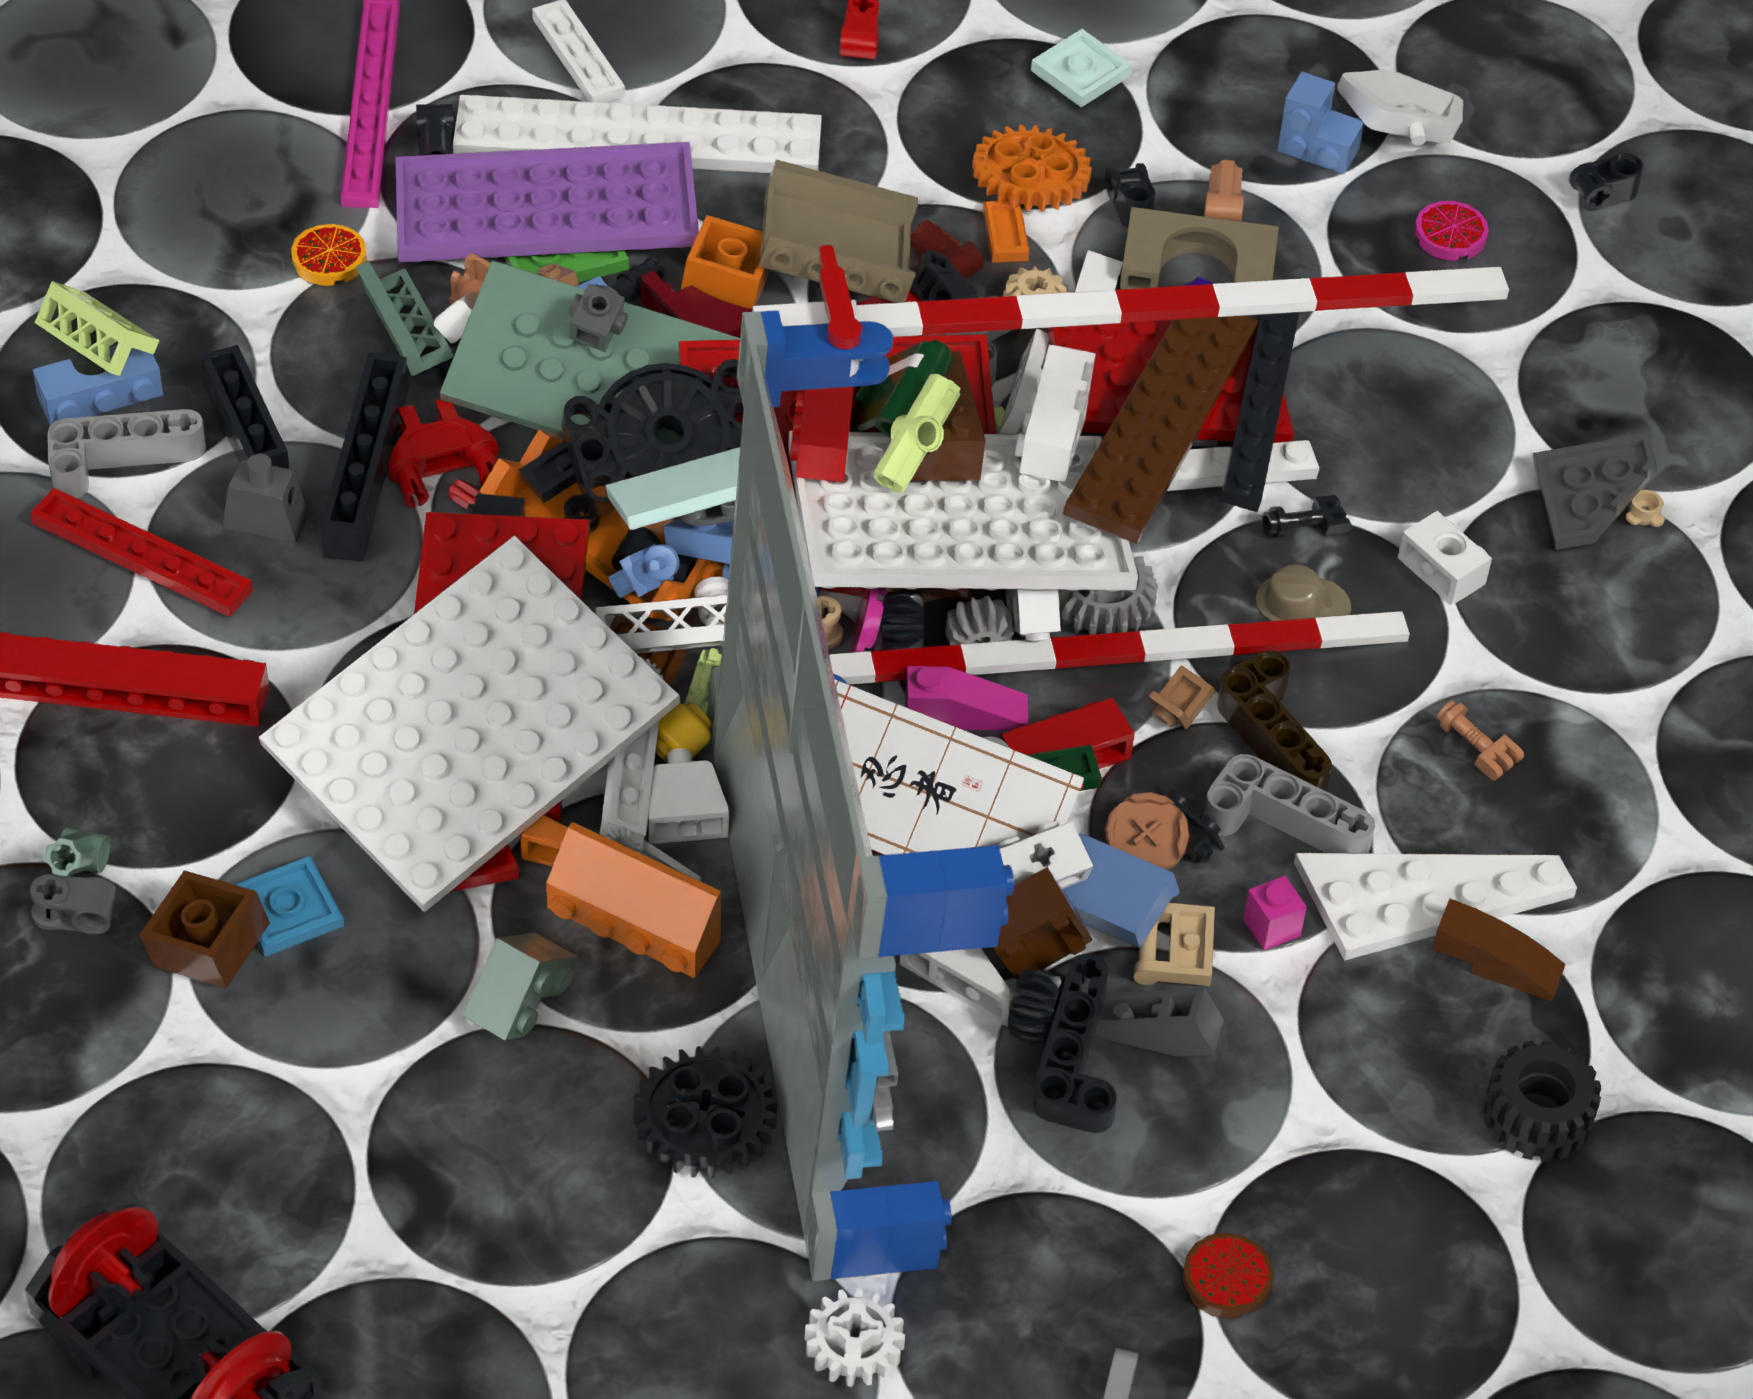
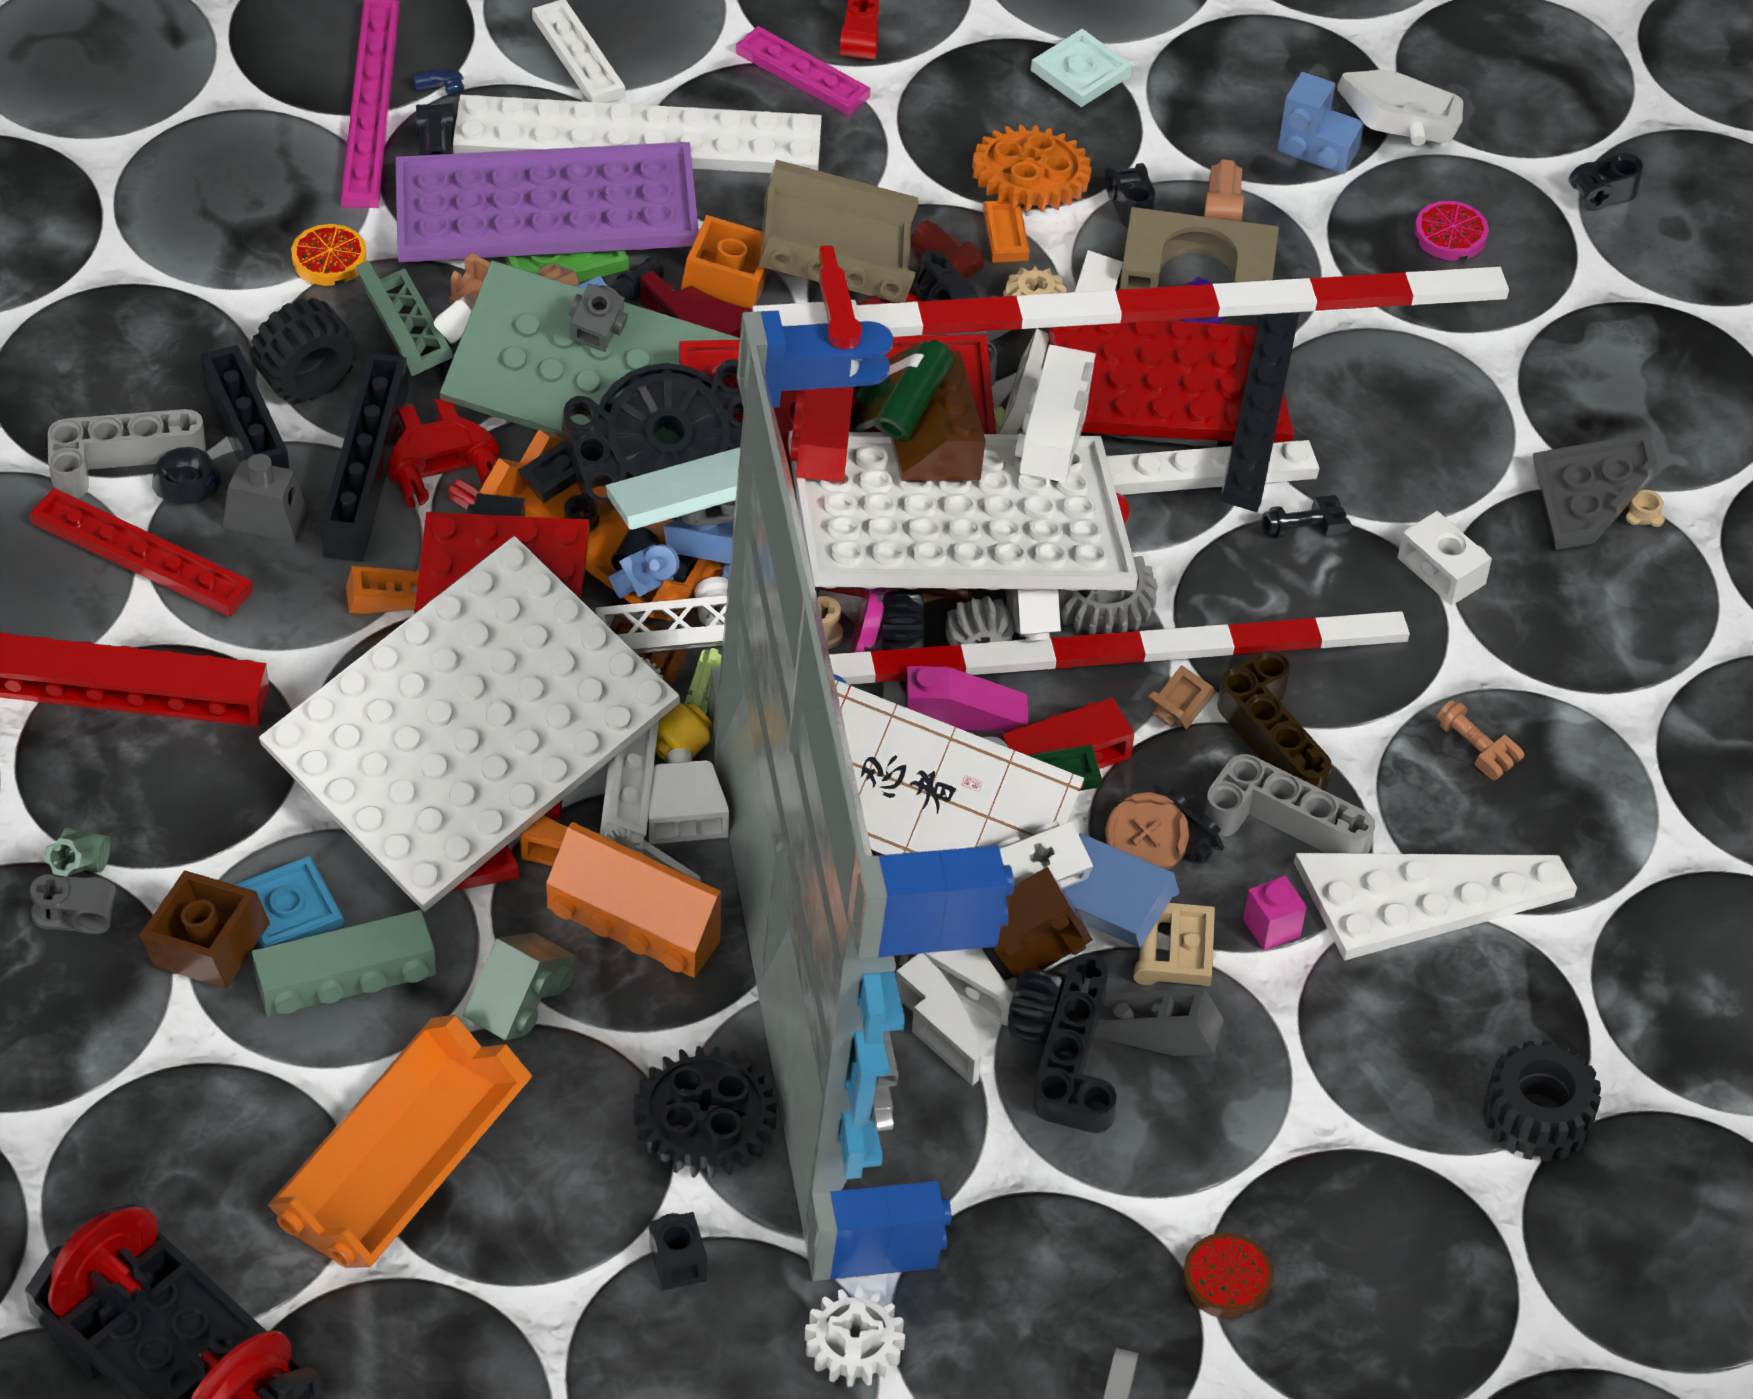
medium blue arch [33,346,163,426] -> none
yellowish green fence [35,281,159,376] -> none
yellowish green piece [873,374,961,493] -> none
reddish brown plate [1063,315,1259,544] -> none
dark tan piece [1256,564,1352,621] -> none
reddish brown slope [1432,898,1566,1001] -> none
none -> black hat [152,447,221,504]
none -> black tyre [250,298,358,403]
none -> sand green brick [252,910,436,1017]
none -> orange panel [268,1015,532,1268]
none -> orange slope [346,566,419,614]
none -> dark blue arm [412,69,465,96]
none -> black brick [649,1212,707,1291]
none -> dark pink tile [736,26,871,116]
none -> white slope [896,953,981,1086]

